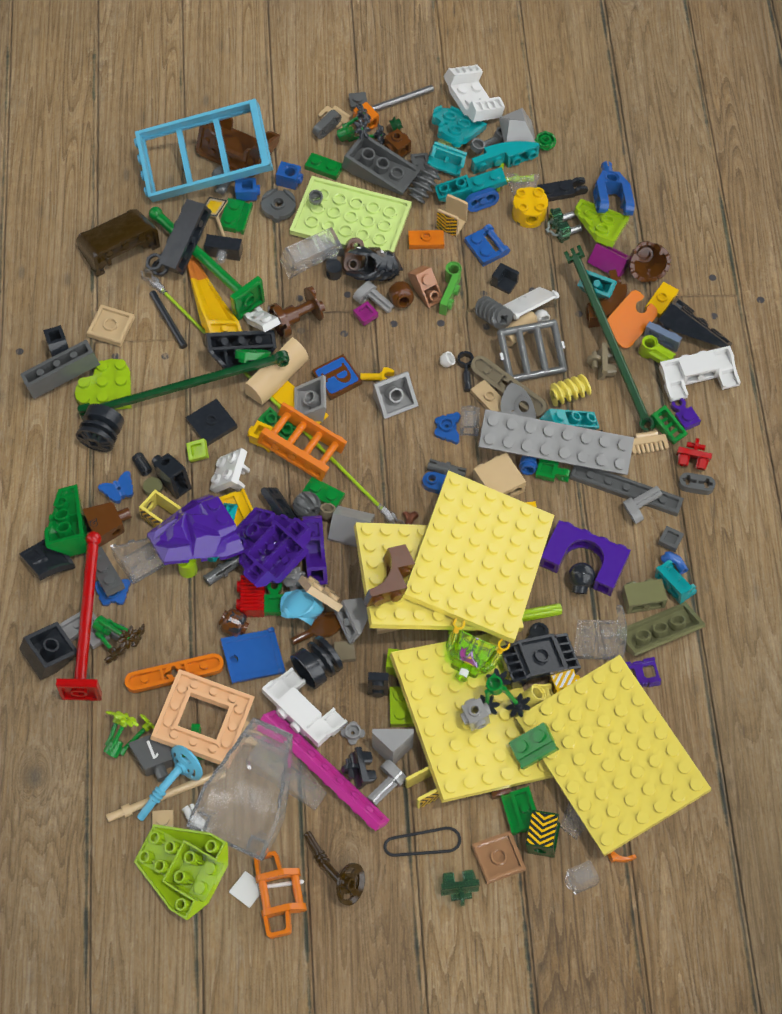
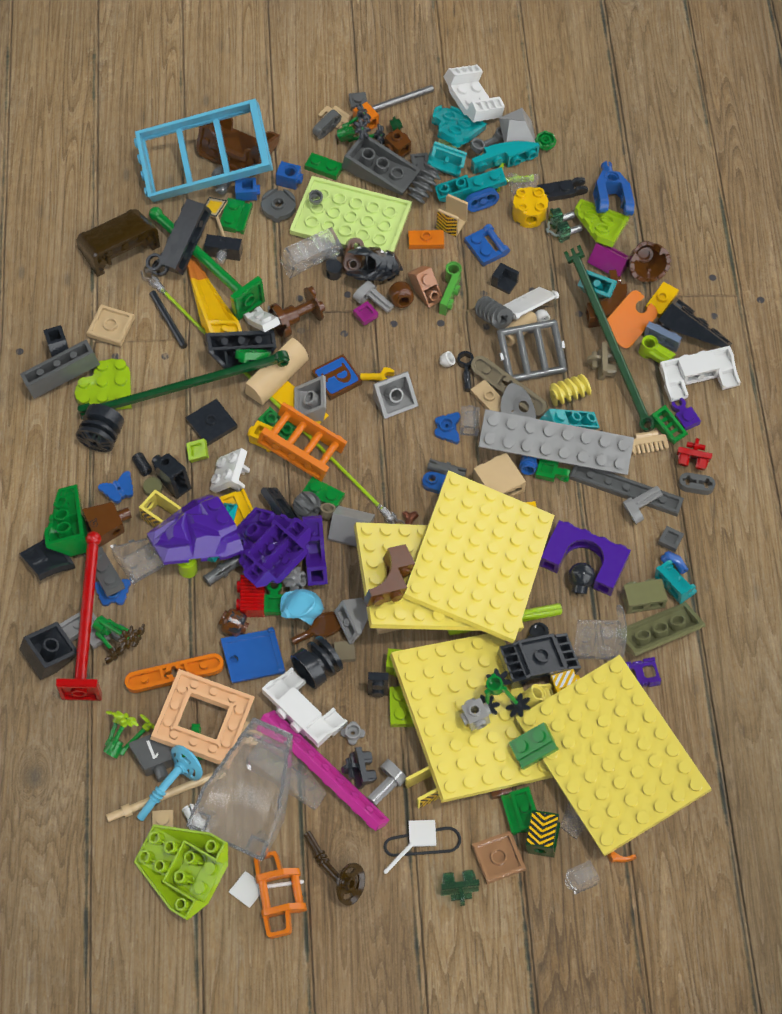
tan plate [298,575,343,612] -> none
light grey slope [372,729,414,764] -> none
clear neon green torso [446,618,510,682] -> none
none -> white piece [384,820,436,874]

